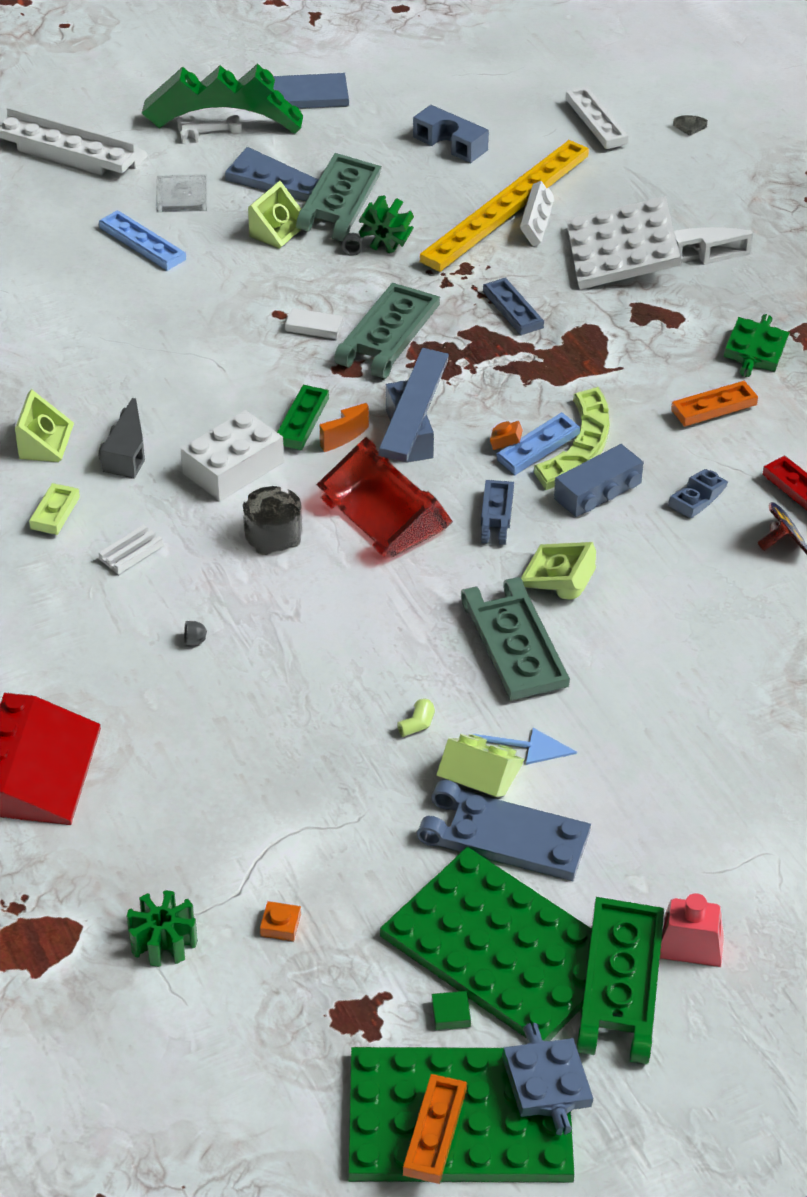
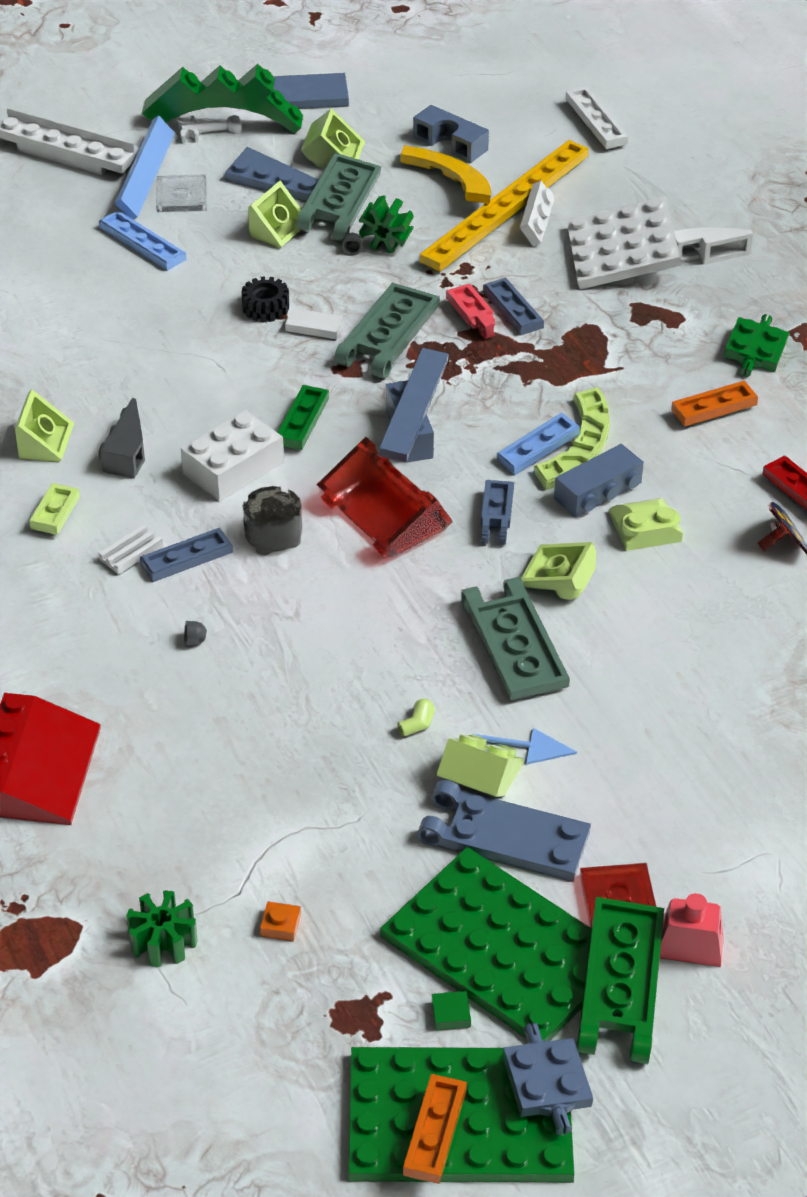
orange slope [319,403,369,452] -> none
orange plate [490,421,523,450] -> none
sand blue slope [668,469,728,518] -> none
clear smoke tile [673,115,708,136] -> none
none -> light blue tile [115,116,175,220]
none -> sand blue tile [140,527,233,582]
none -> black tyre [241,276,290,322]
none -> yellowish green slope [301,109,365,168]
none -> yellow tile [400,145,491,204]
none -> coral hinge [446,284,495,339]
none -> clear red tile [579,863,656,928]
none -> yellowish green slope [609,498,683,551]

